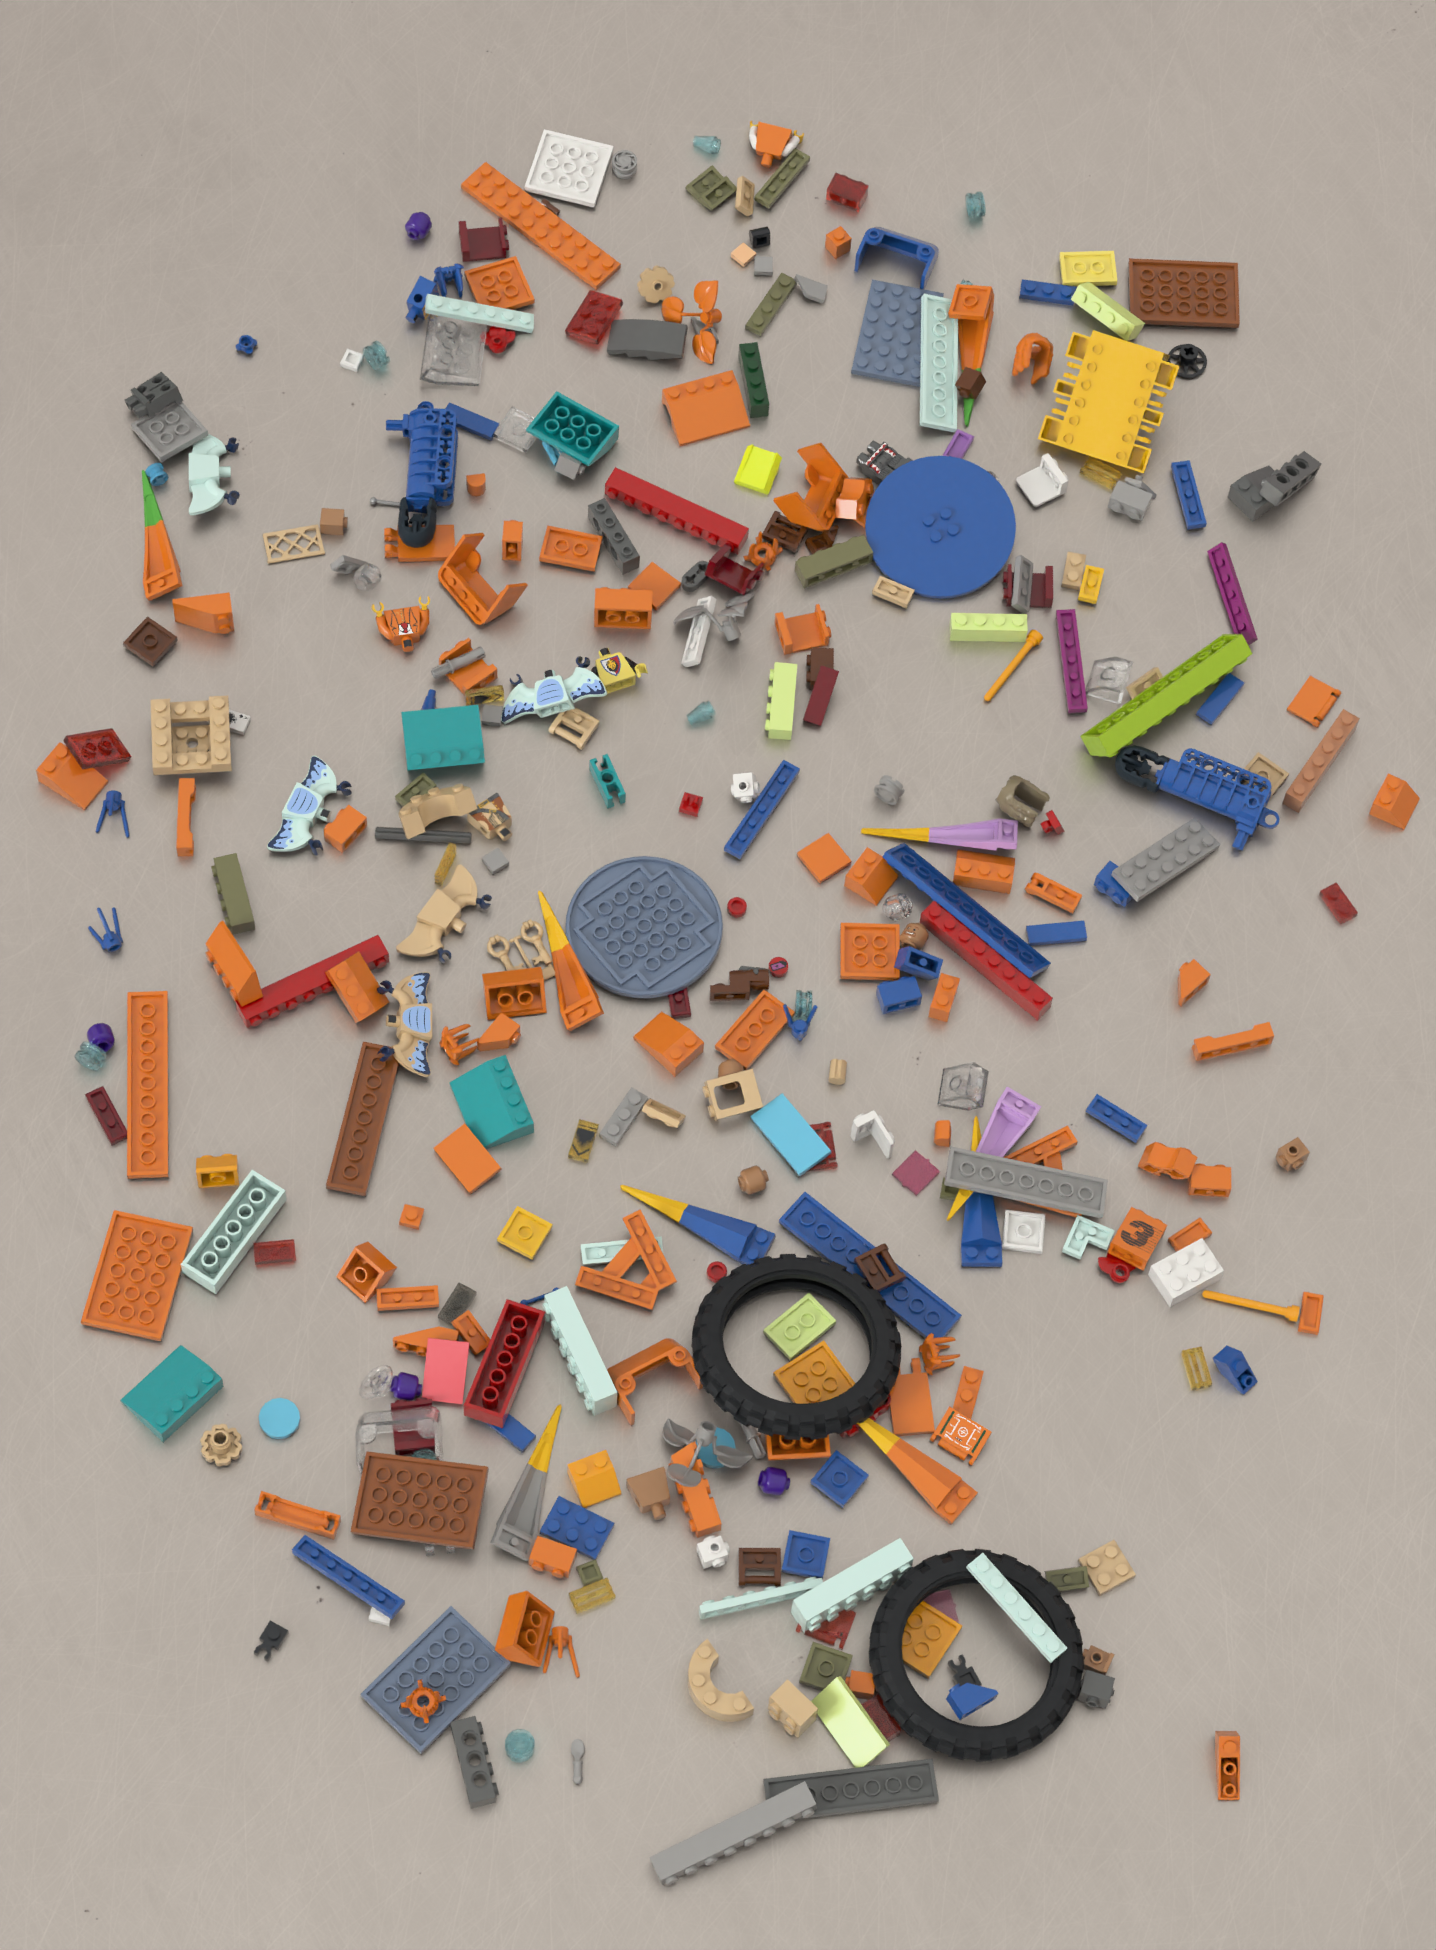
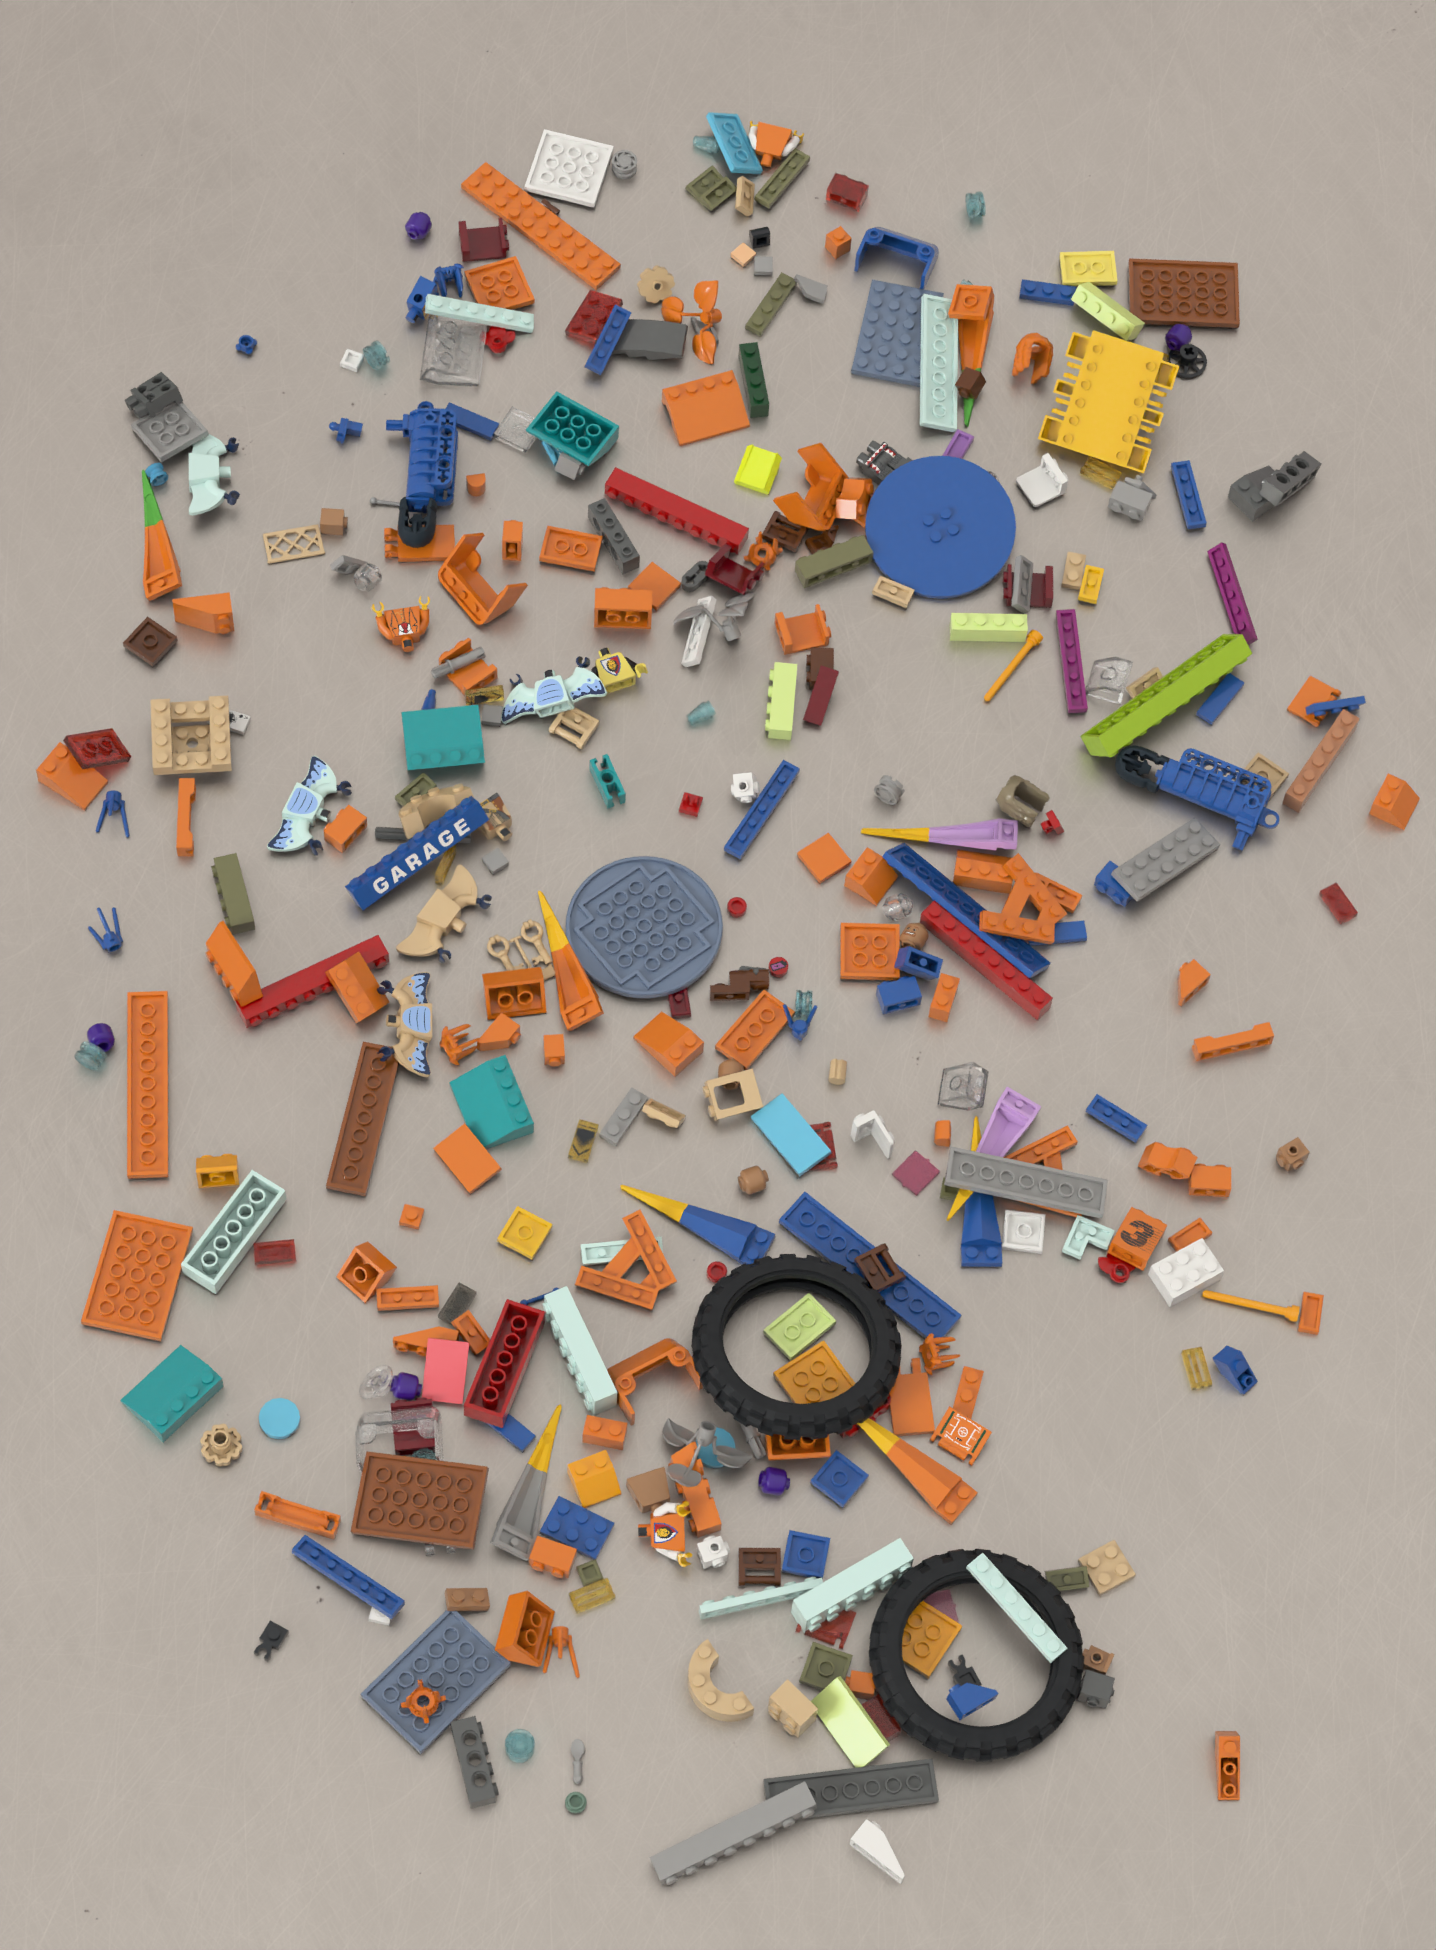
dark red tile [85,1086,127,1146] -> none
none -> blue piece [329,418,363,444]
none -> blue brick [345,796,489,910]
none -> medium nougat plate [445,1588,490,1611]
none -> orange brick [543,1034,565,1067]
none -> sand green plate [565,1792,587,1814]
none -> orange brick [582,1415,628,1450]
none -> blue plate [584,304,631,375]
none -> torso [638,1501,692,1567]
none -> medium azure tile [706,112,763,174]
none -> white slope [850,1819,905,1884]
none -> orange plate [979,853,1067,945]
none -> dark purple head [1165,324,1192,352]
none -> blue plate [1305,696,1366,717]

